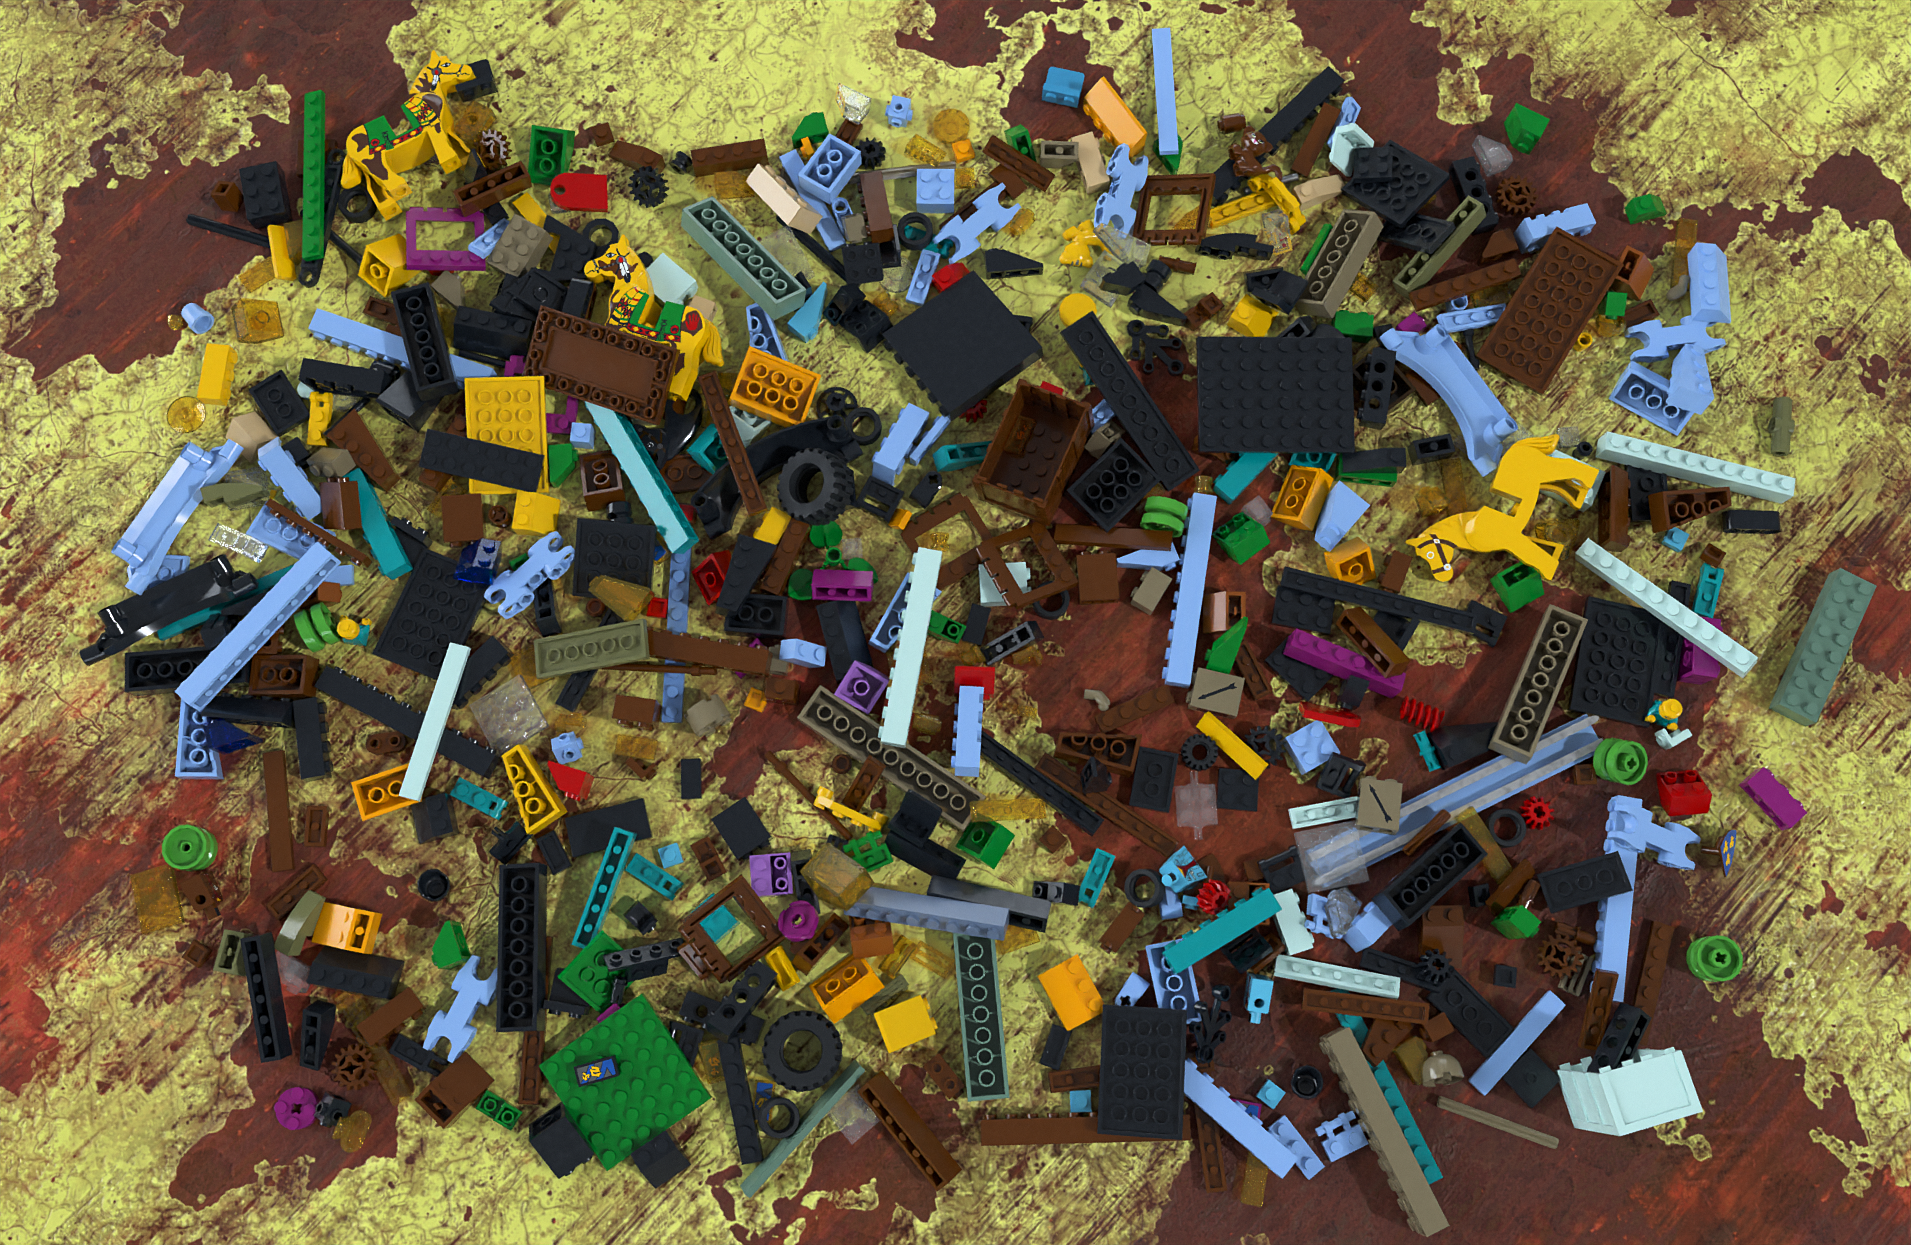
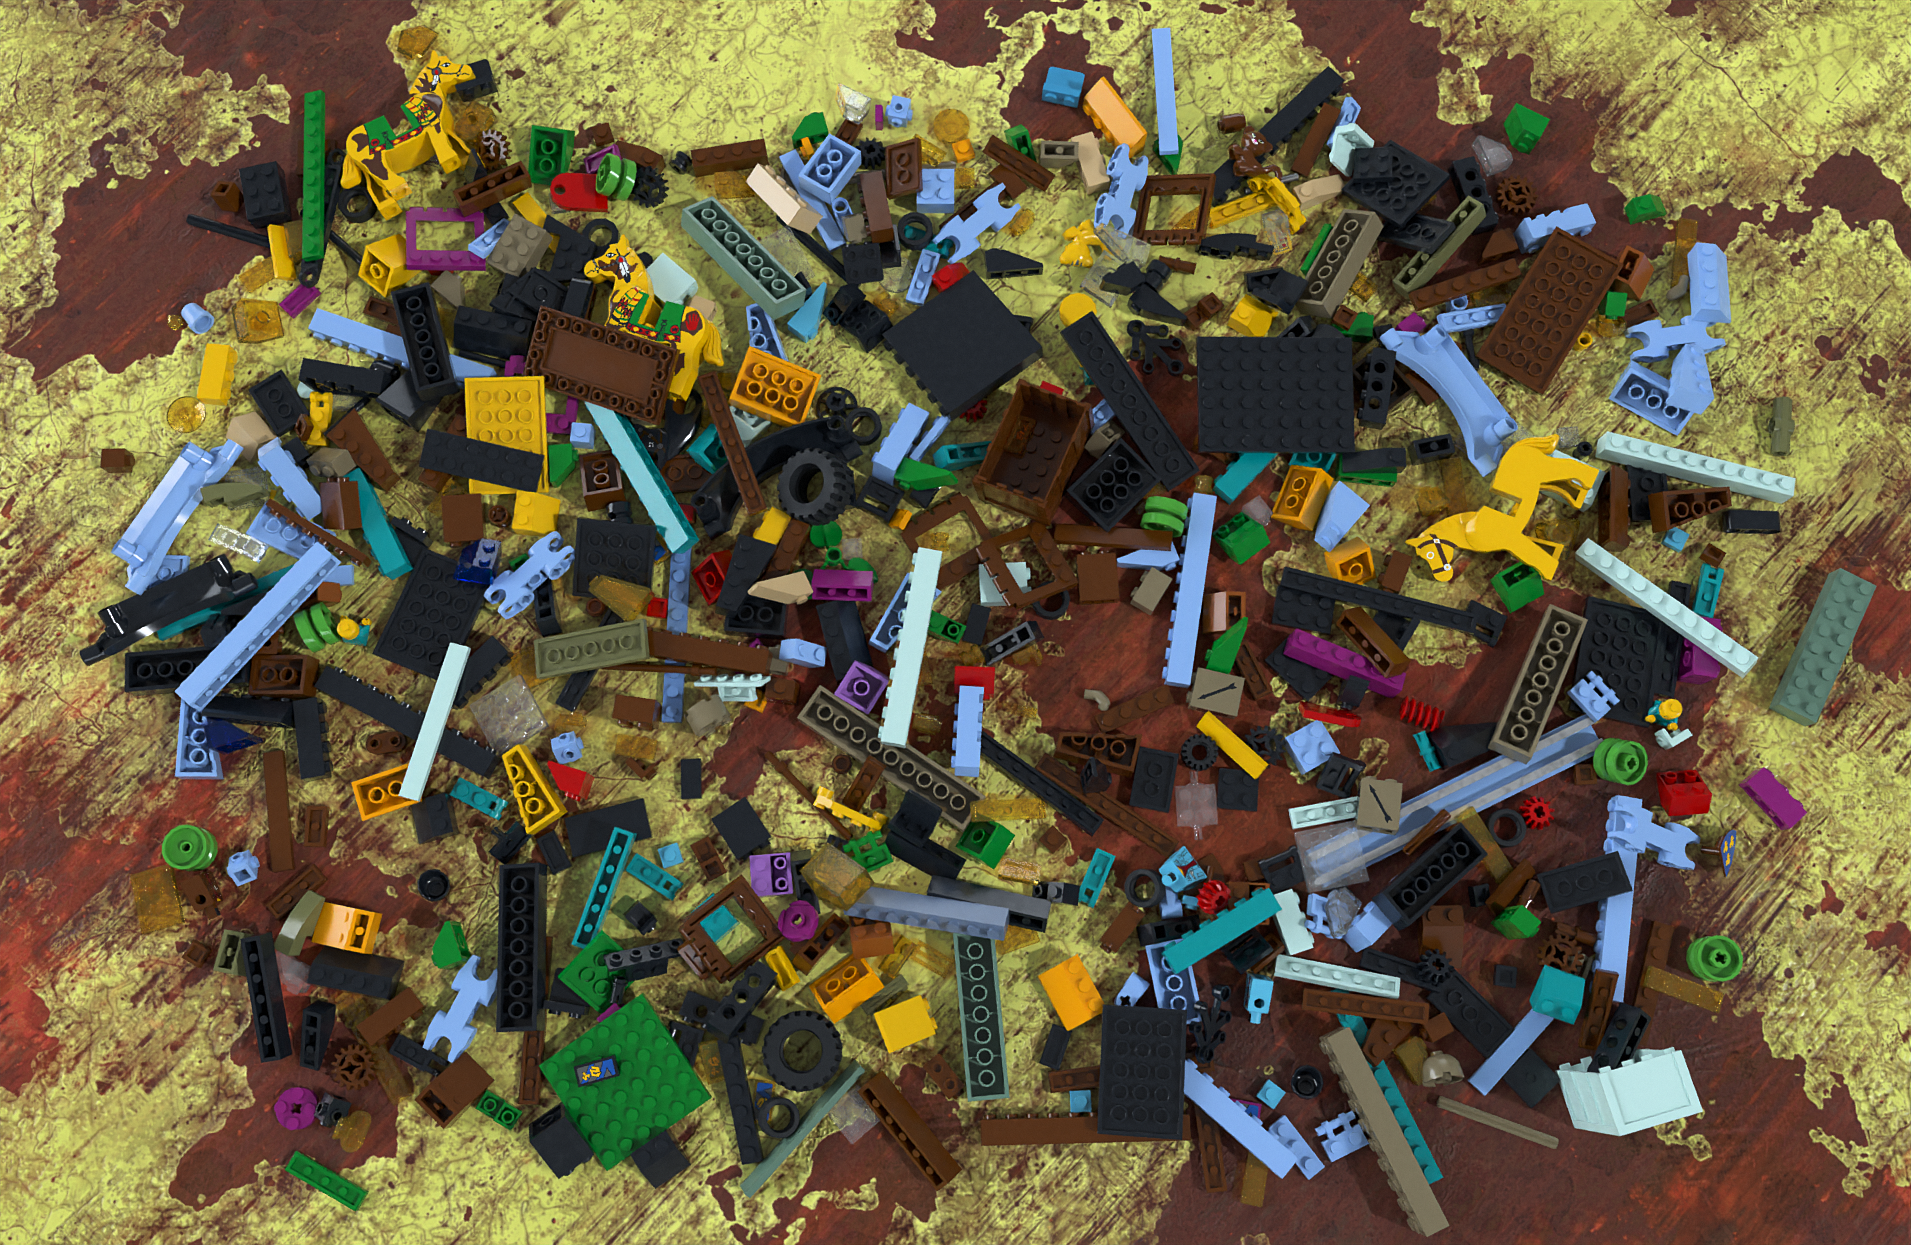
none -> reddish brown brick [100,448,135,473]
none -> light blue brick [227,850,260,886]
none -> magenta tile [279,279,321,319]
none -> green tile [285,1150,369,1212]
none -> reddish brown tile [294,414,314,441]
none -> clear yellow slope [397,25,439,60]
none -> magenta tile [583,144,622,174]
none -> bright green wheel [596,153,637,201]
none -> light aqua bracket [694,674,771,701]
none -> tan slope [747,571,813,604]
none -> magenta tile [875,105,883,131]
none -> reddish brown tile [885,137,923,200]
none -> green slope [894,457,958,491]
none -> clear yellow plate [998,857,1041,886]
none -> black slope [1136,914,1201,947]
none -> reddish brown plate [1331,304,1358,331]
none -> teal slope [1529,965,1585,1025]
none -> light blue plate [1567,671,1620,723]
none -> clear yellow tile [1643,966,1724,1013]

